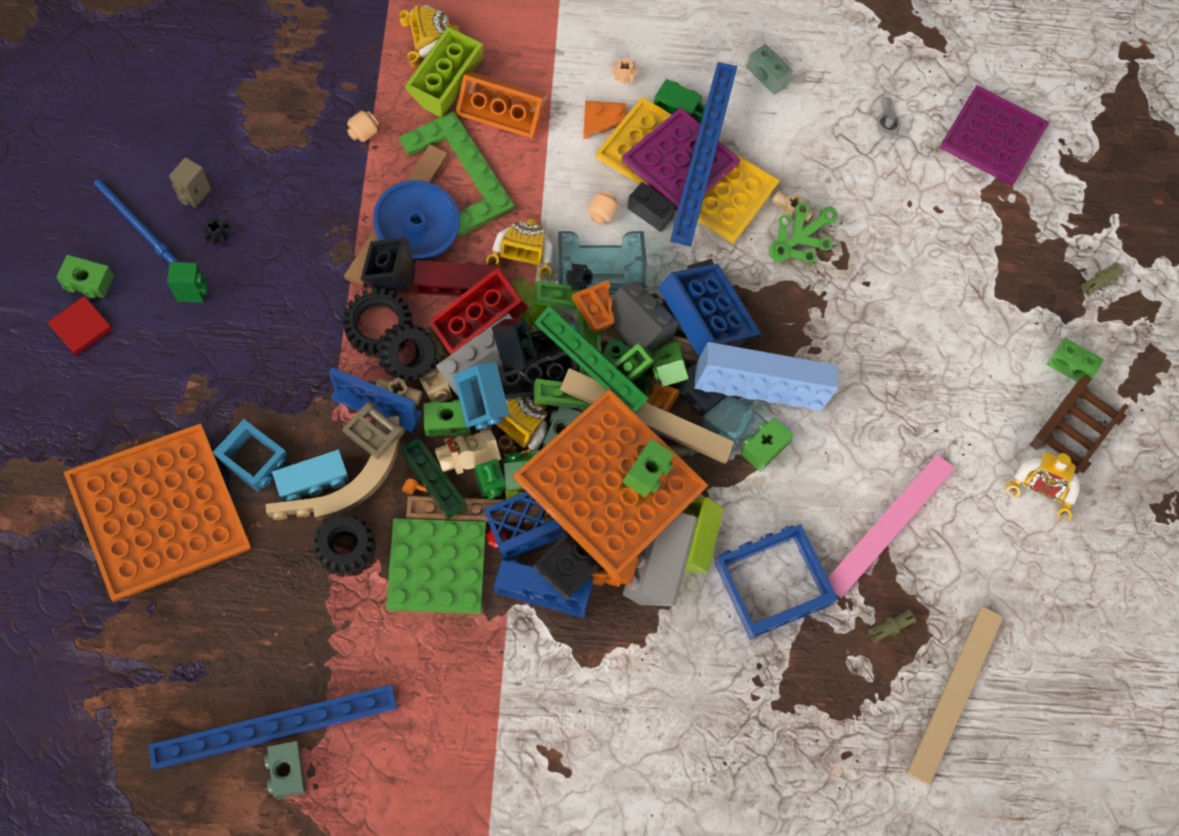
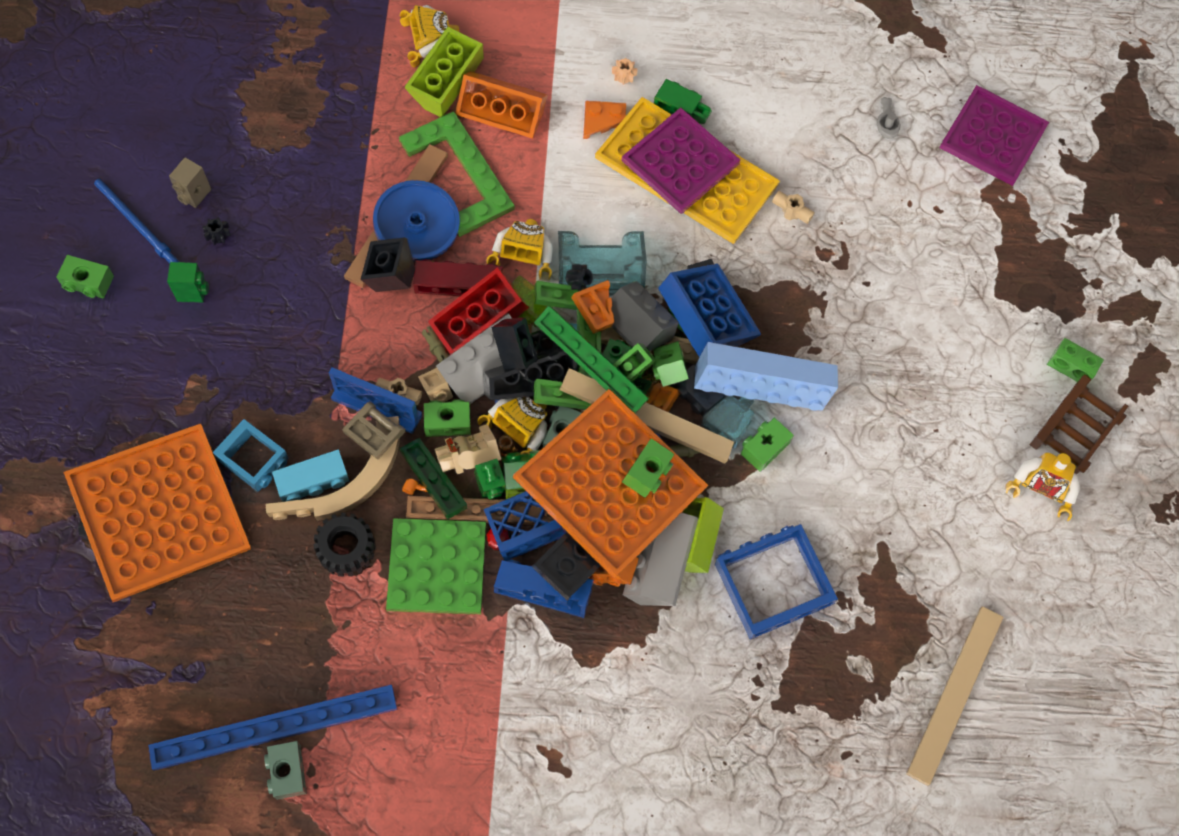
red tile [47,296,112,356] -> none
black tyre [343,288,413,358] -> none
light nougat head [347,111,379,142] -> none
black tyre [376,323,438,381] -> none
dark azure window [453,362,510,430] -> none
light nougat head [588,191,619,224] -> none
black brick [627,182,676,232] -> none
blue plate [670,62,738,247] -> none
sand green brick [747,44,793,95] -> none
bright green plant [769,202,838,263] -> none
bright pink tile [828,454,955,598] -> none
olive pin [868,609,916,643] -> none
olive pin [1081,262,1124,296] -> none

